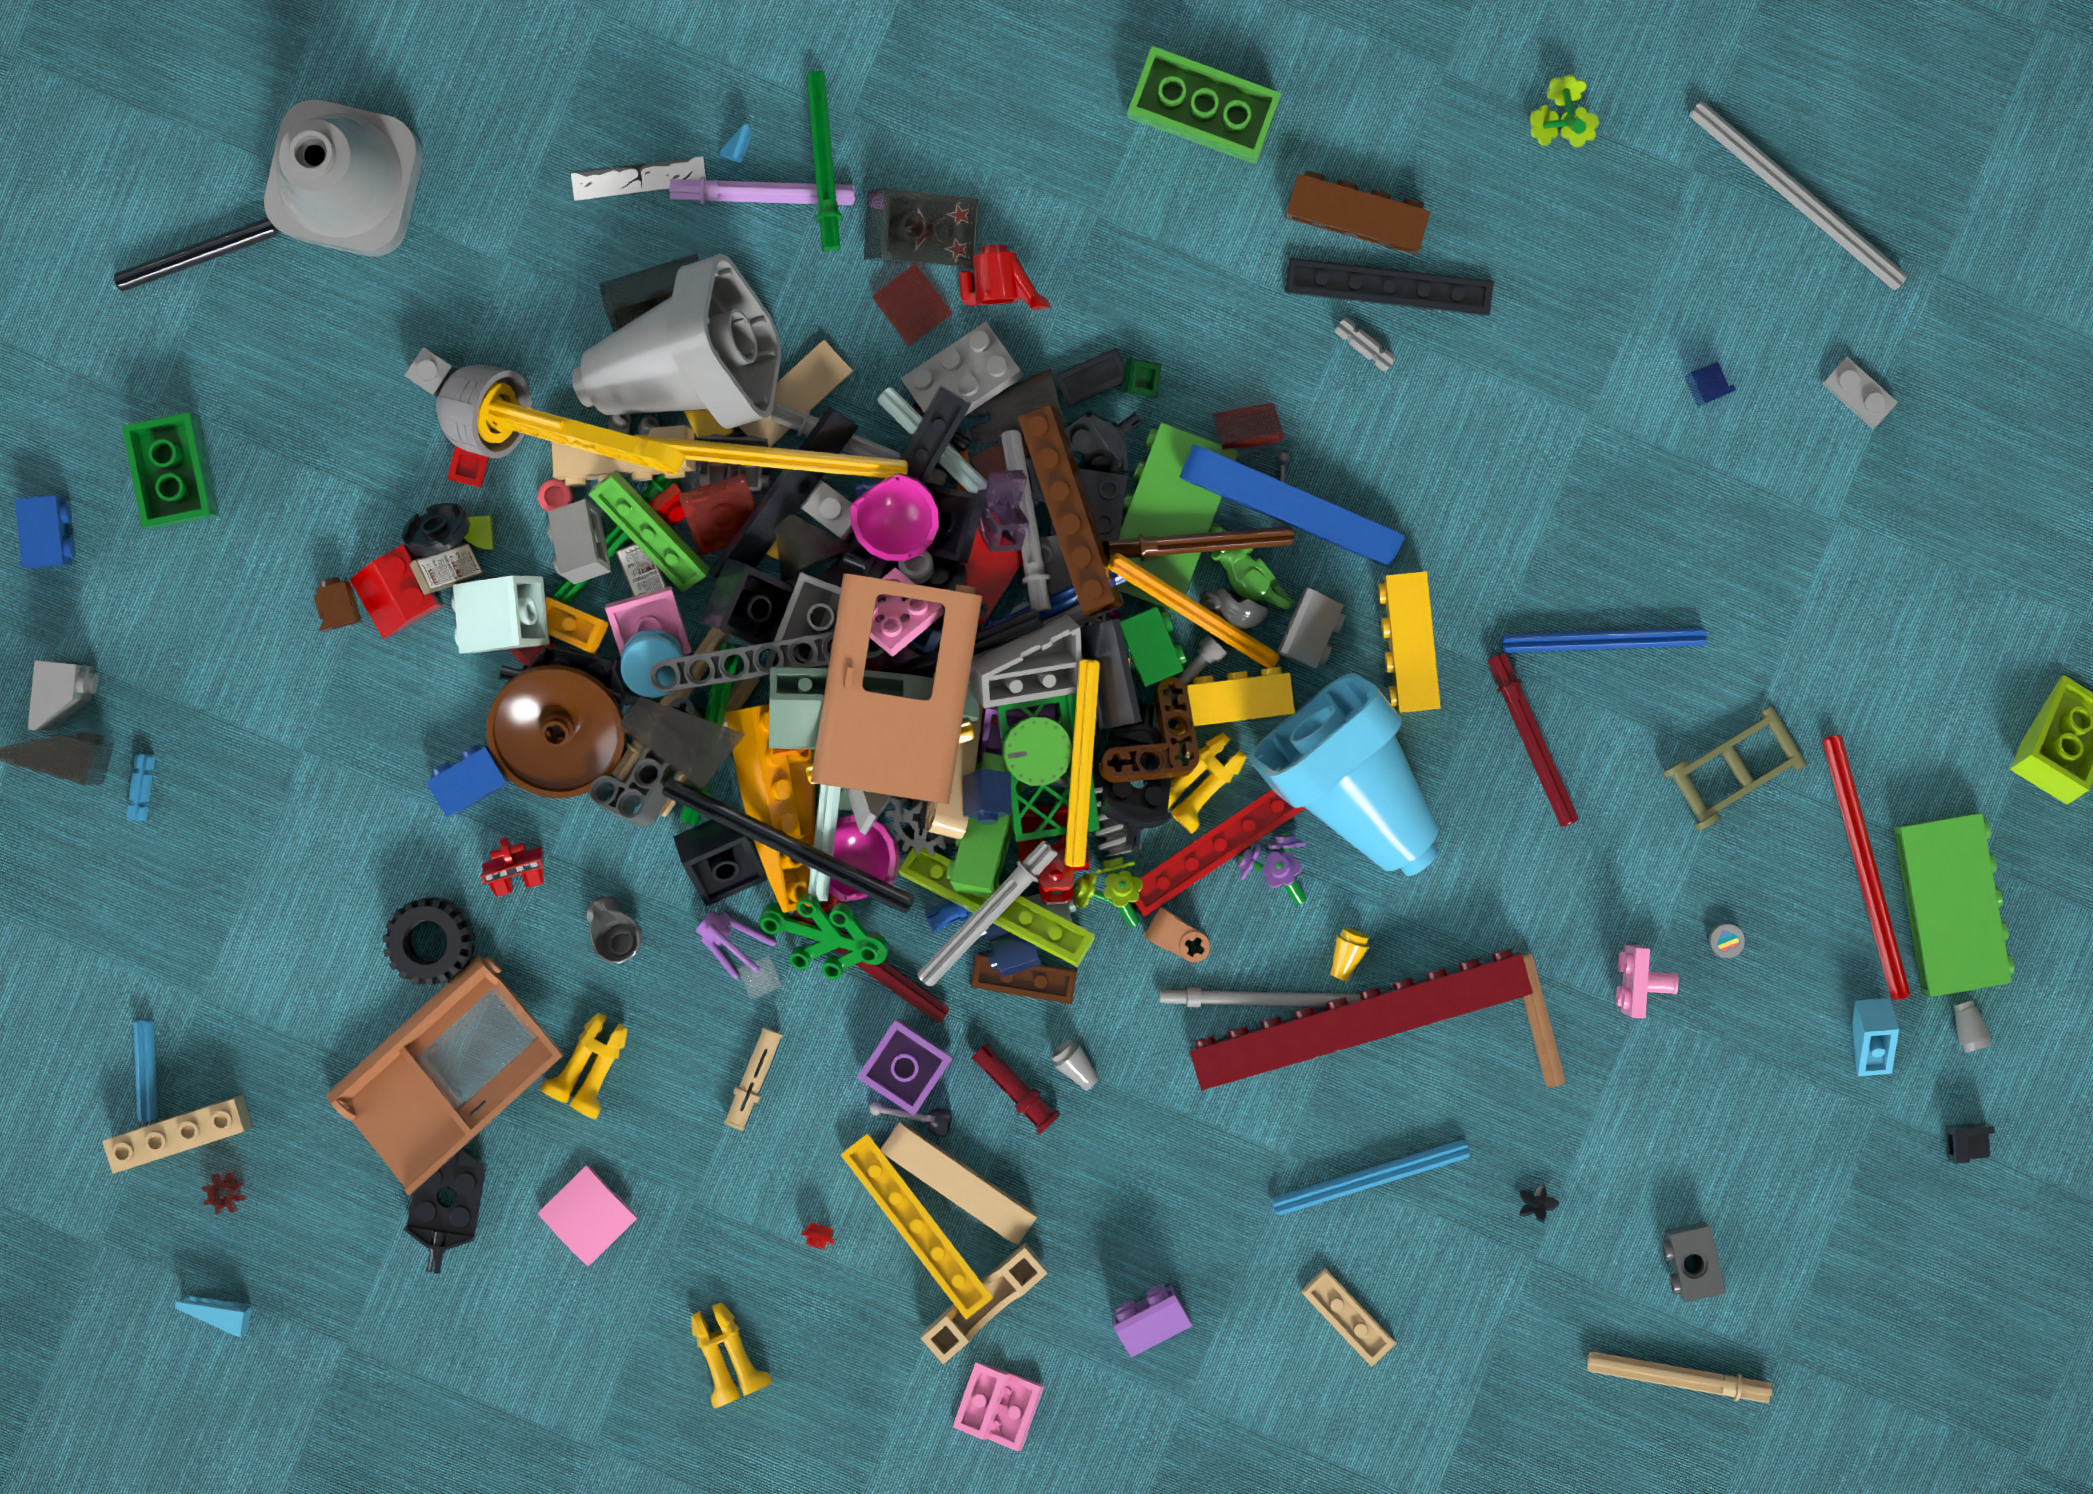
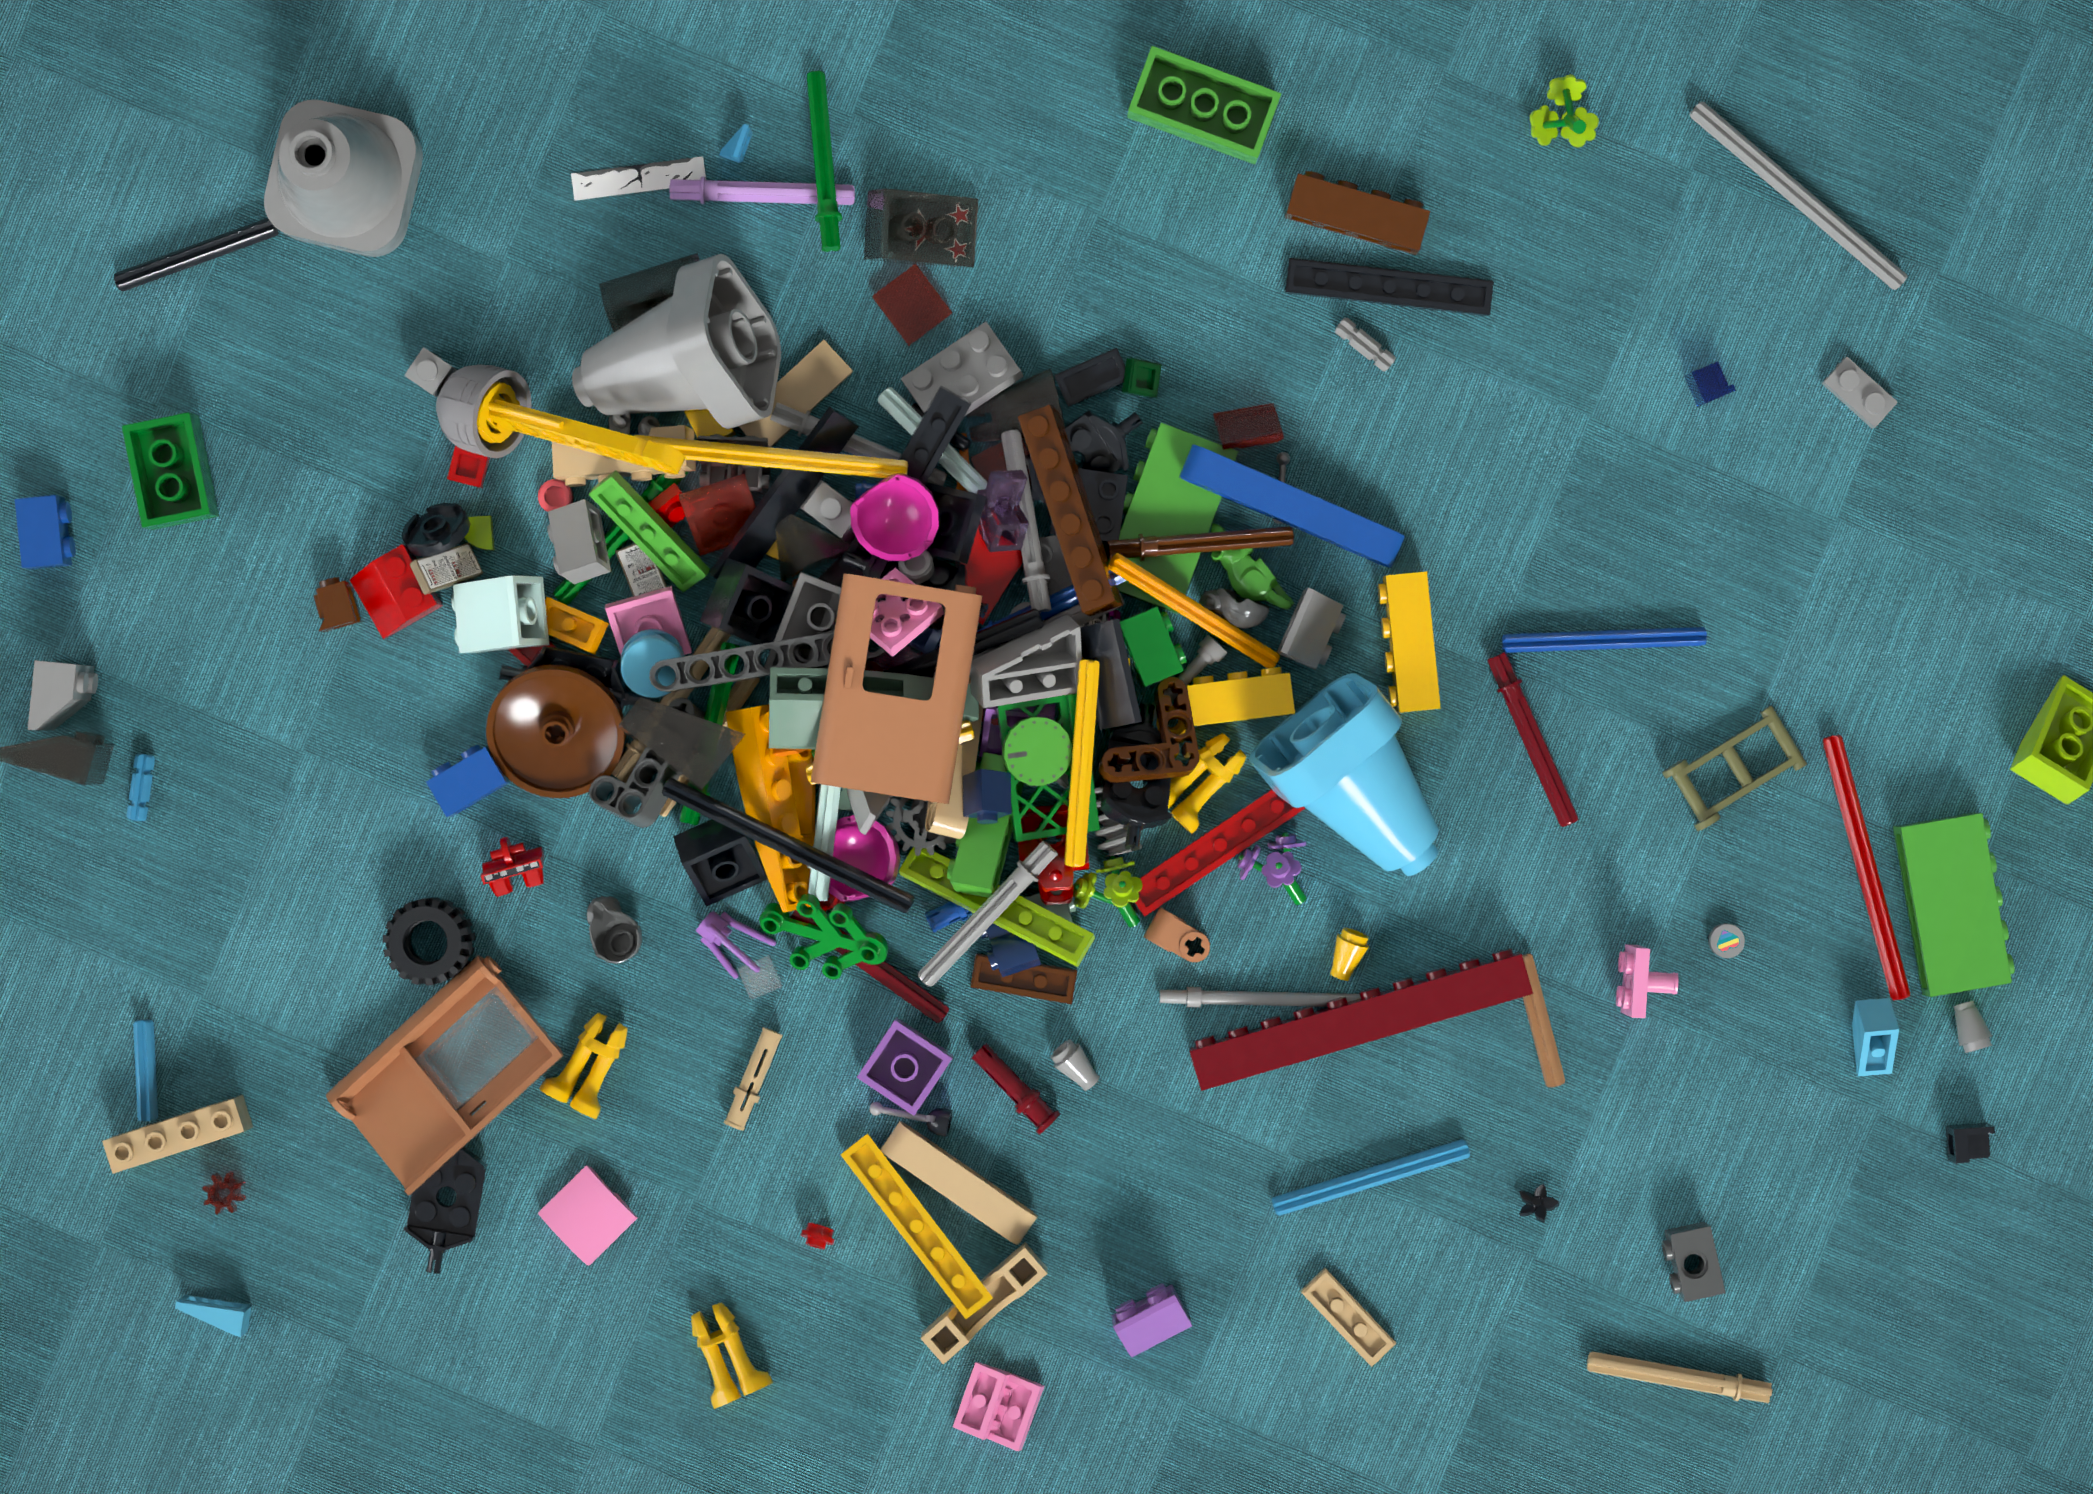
red piece [959,244,1051,310] -> none

